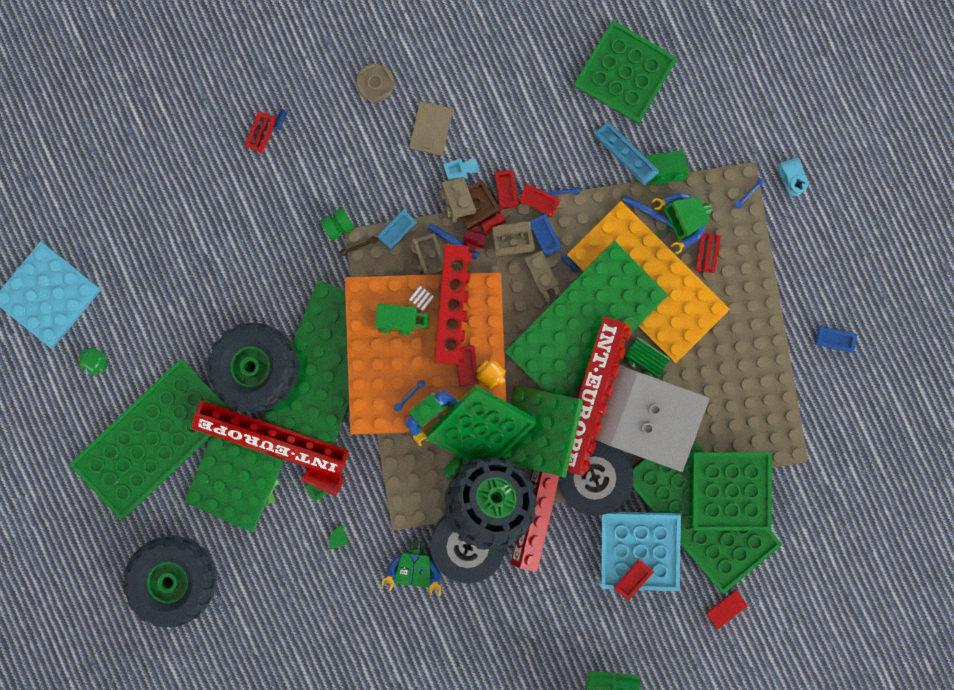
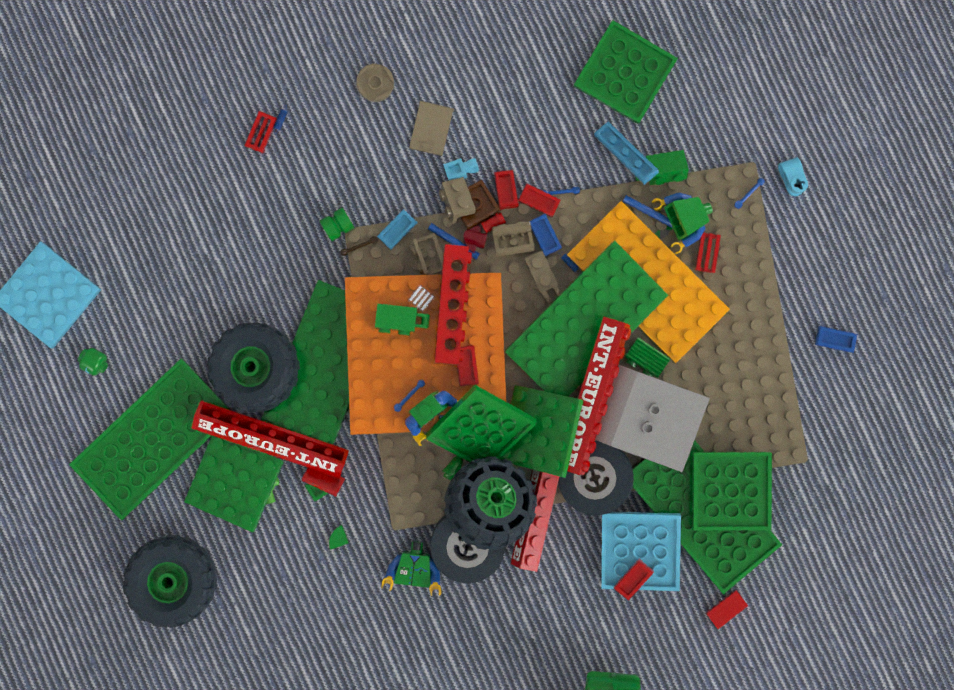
light orange head [476,360,506,389] -> none

